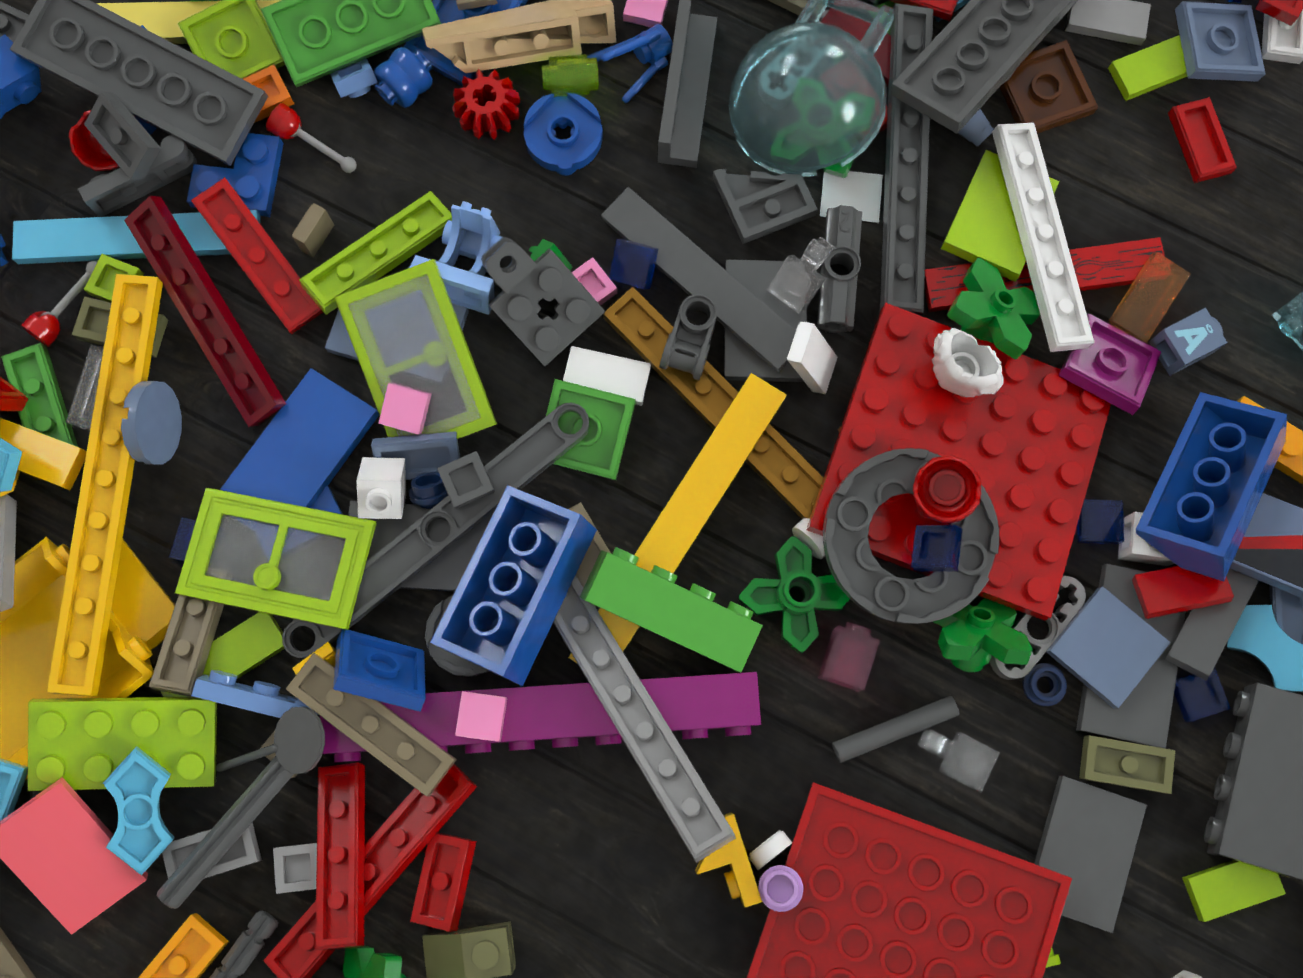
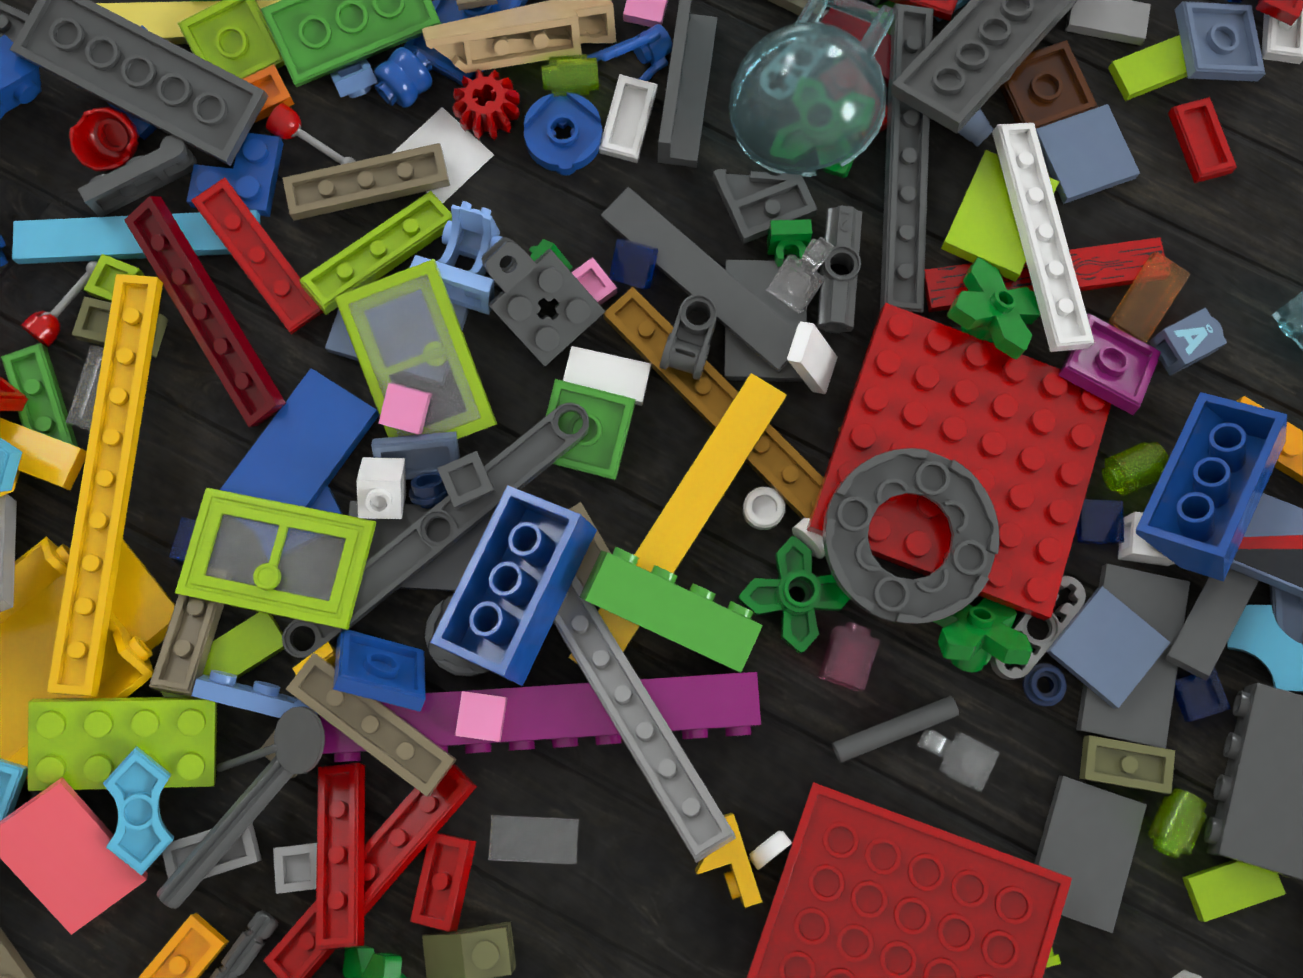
dark grey plate [84,92,161,180] -> none
sand blue tile [121,381,182,465] -> none
dark tan tile [292,203,334,258] -> none
lavender plate [758,865,803,912] -> none
white sticker [820,171,883,223] -> none
clear blue tile [911,525,963,572] -> none
red hair [913,455,981,524] -> none
white hair [932,328,1004,397] -> none
red tile [1132,566,1234,619] -> none
none -> dark tan plate [282,143,450,221]
none -> white sticker [393,107,494,204]
none -> clear tile [488,815,579,864]
none -> white tile [599,74,658,163]
none -> white tile [743,487,785,530]
none -> green tile [767,219,812,267]
none -> sand blue tile [1036,104,1140,204]
none -> clear neon green brick [1102,442,1169,496]
none -> clear neon green brick [1147,788,1207,859]

